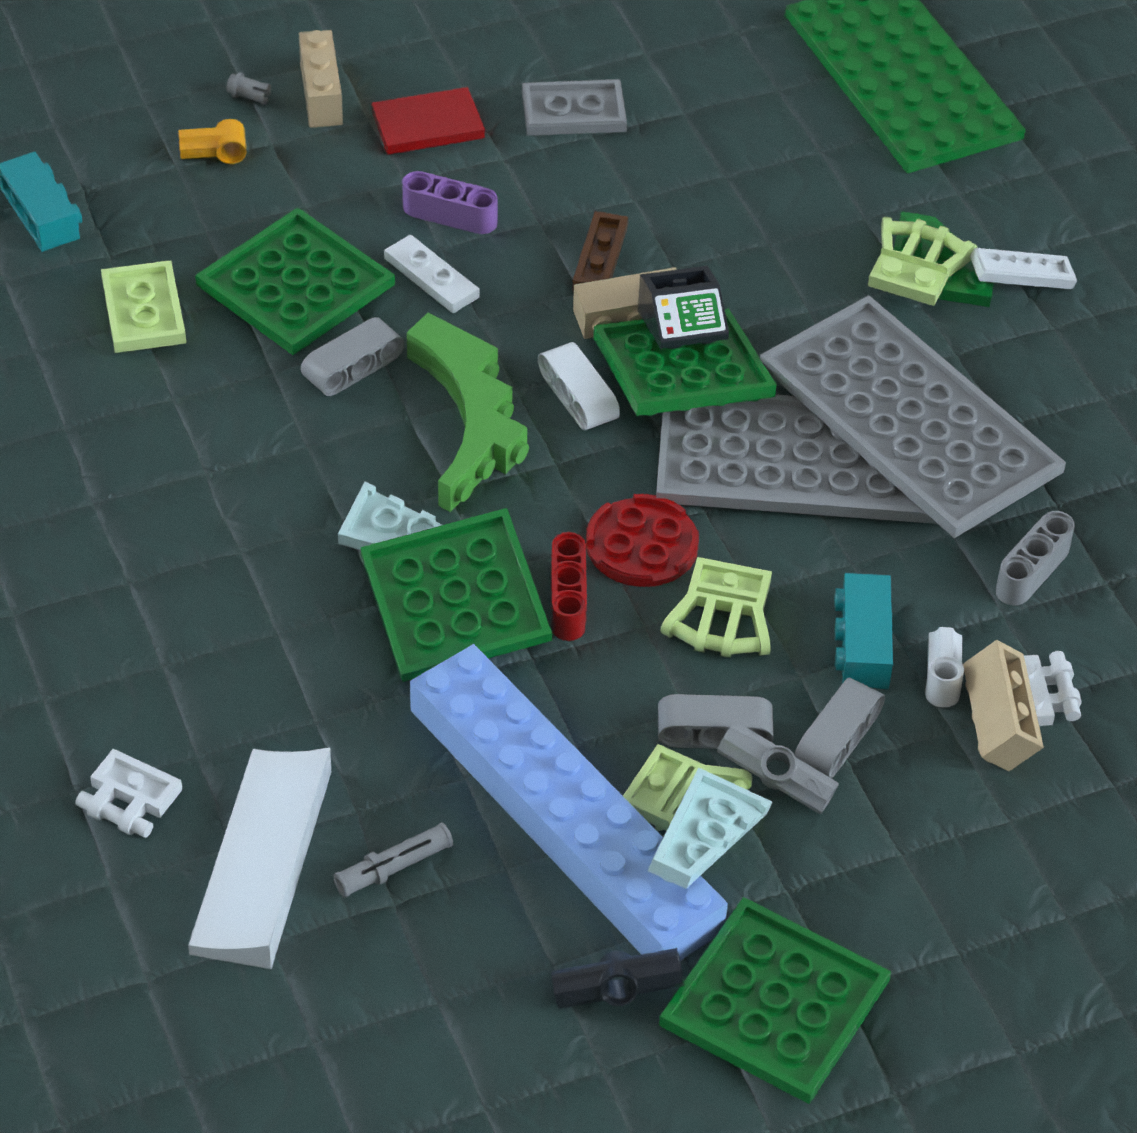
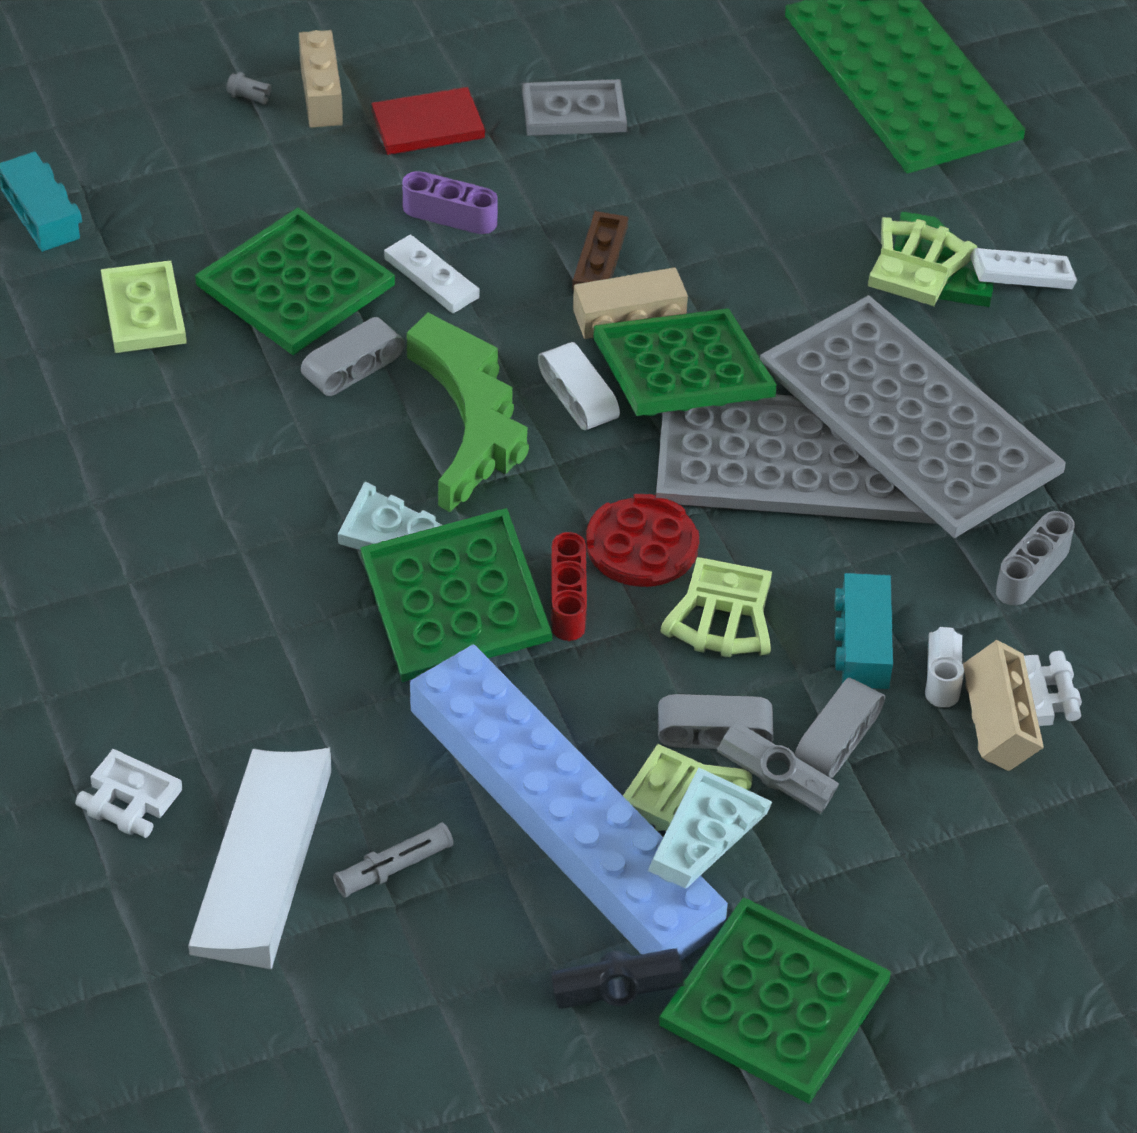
light orange piece [178,119,246,164] -> none
slope [638,266,729,349] -> none

